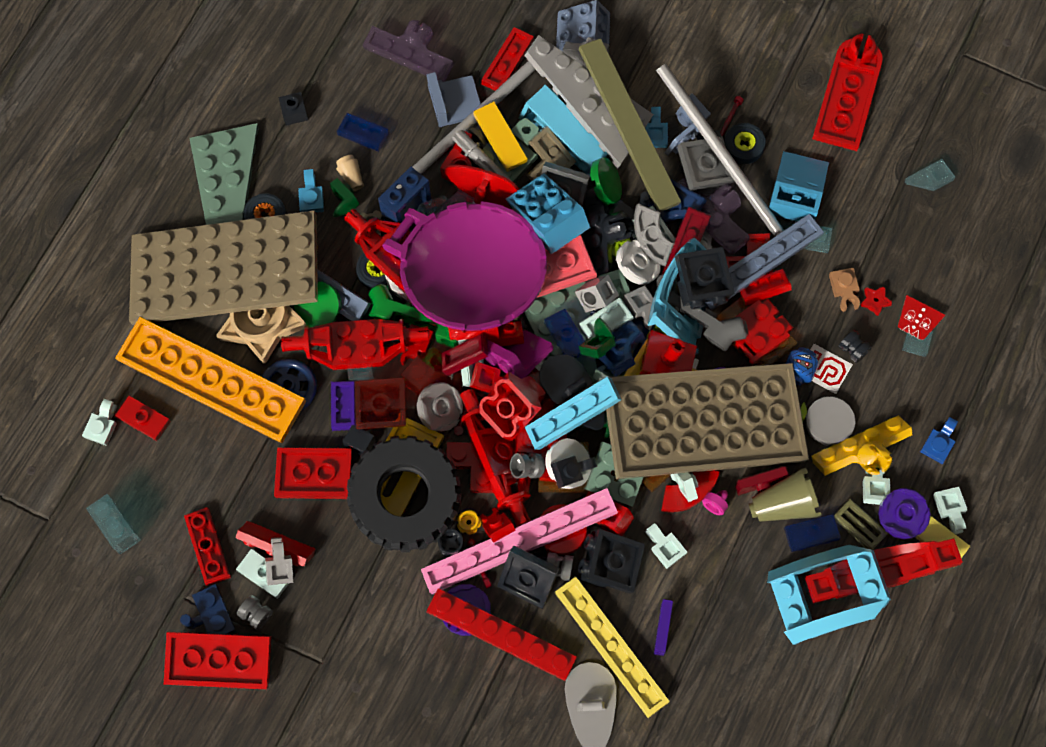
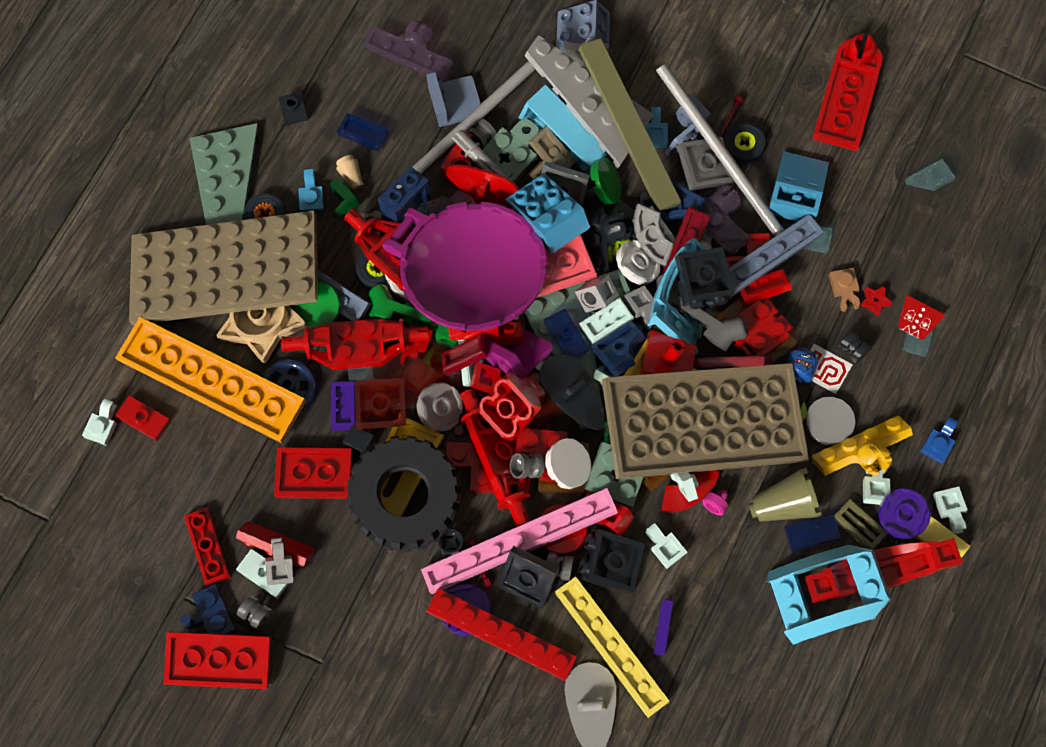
clear light blue brick [86,494,141,554] -> none
yellow plate [457,510,481,535] -> none
yellow tile [473,102,527,172] -> none
red plate [480,508,516,543] -> none
red plate [481,27,534,91] -> none
medium azure plate [525,377,622,450] -> none
black plate [550,456,598,488] -> none
dark green plate [579,317,616,358] -> none
dark red plate [735,466,788,496] -> none
none -> dark red tile [694,355,772,368]

